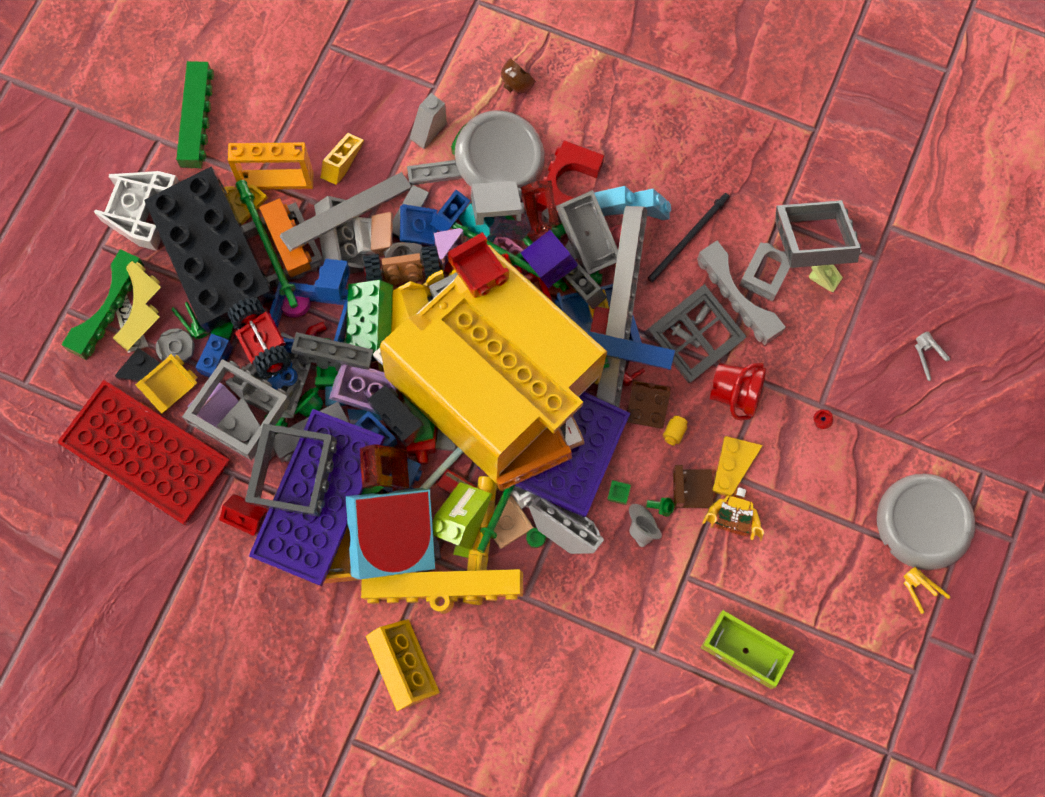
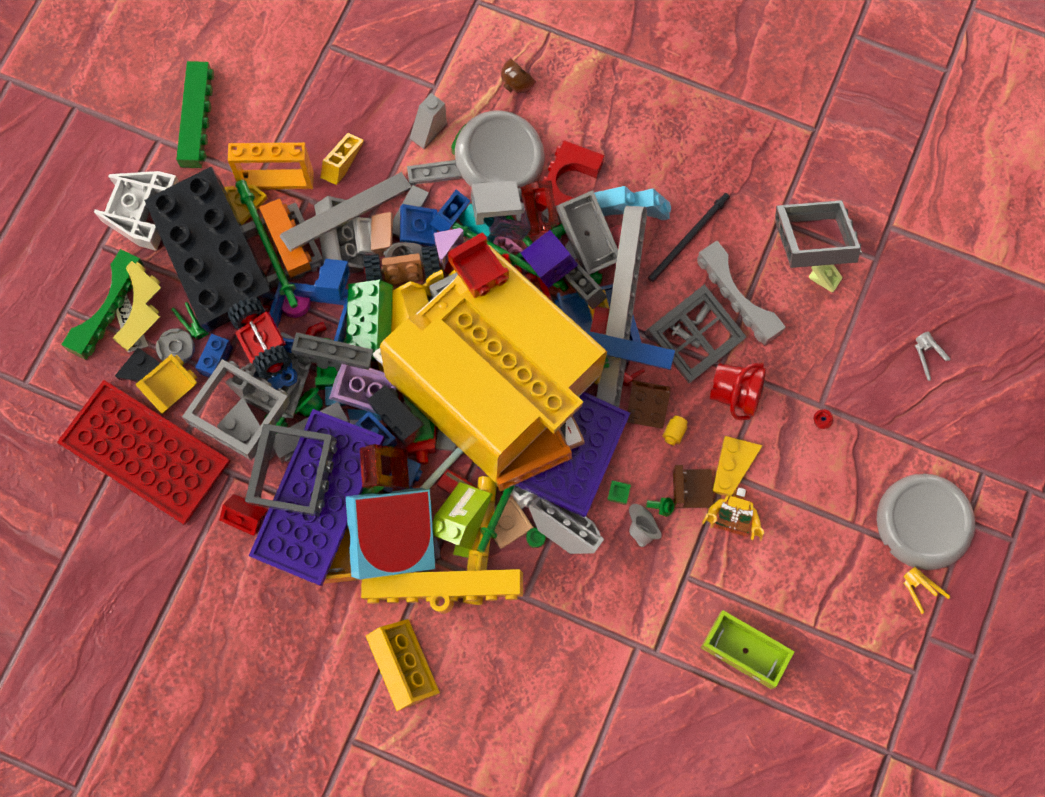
lavender slope [187,382,239,428] -> none
green tile [211,321,234,341] -> none
light grey panel [739,242,790,302] -> none

